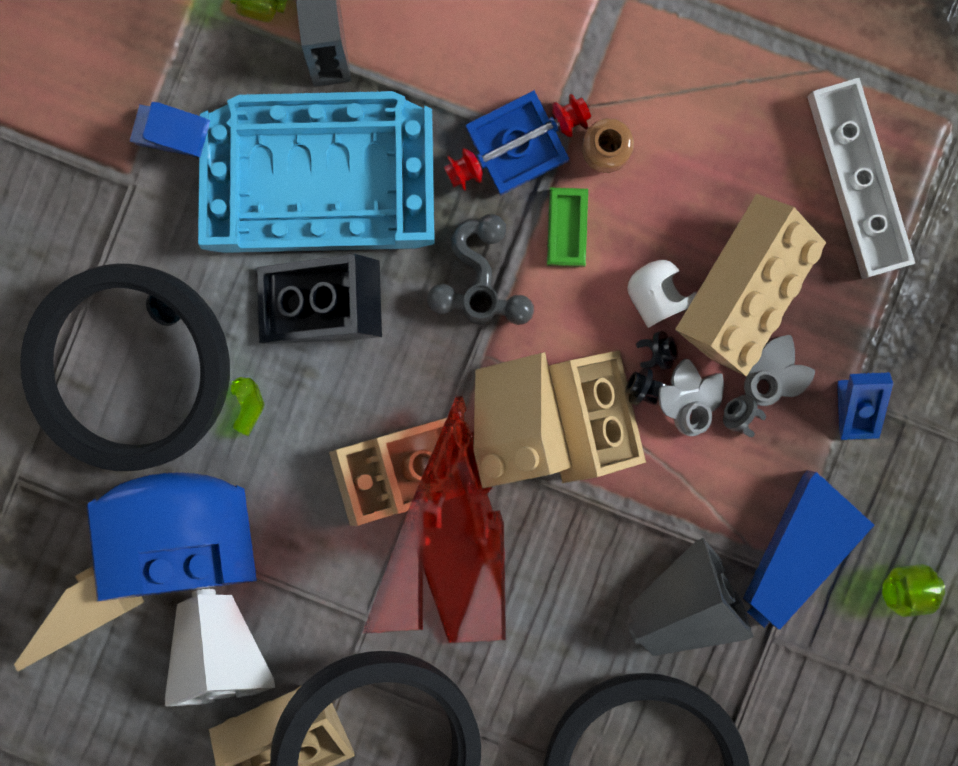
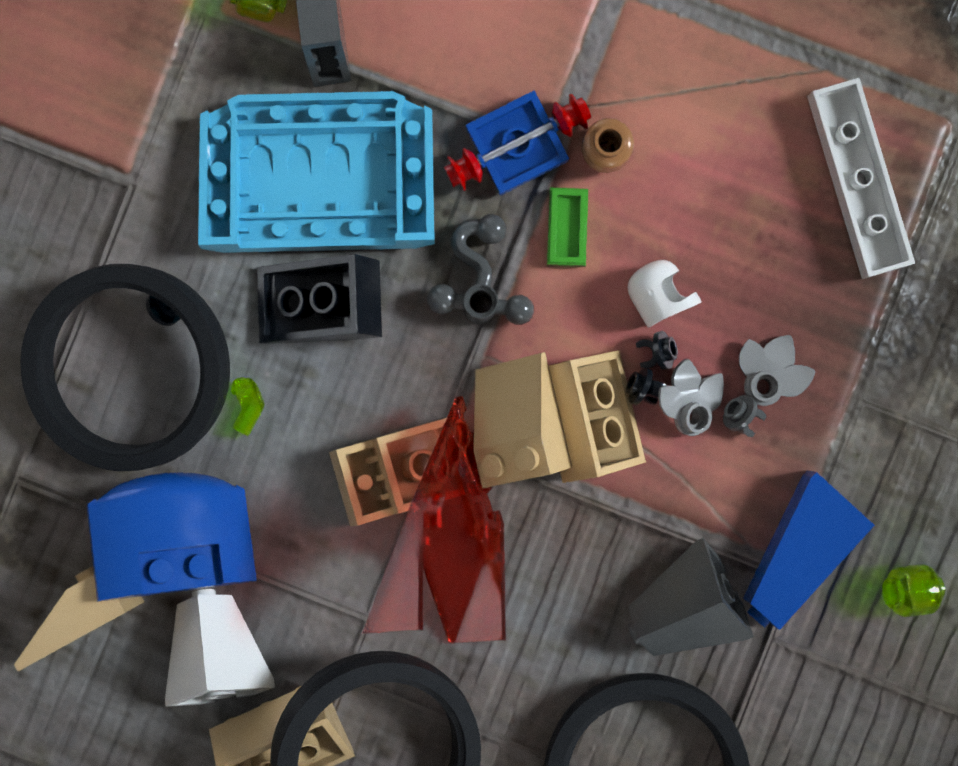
blue slope [130,102,210,158] -> none
tan brick [675,194,826,376] -> none
blue slope [837,372,893,440] -> none

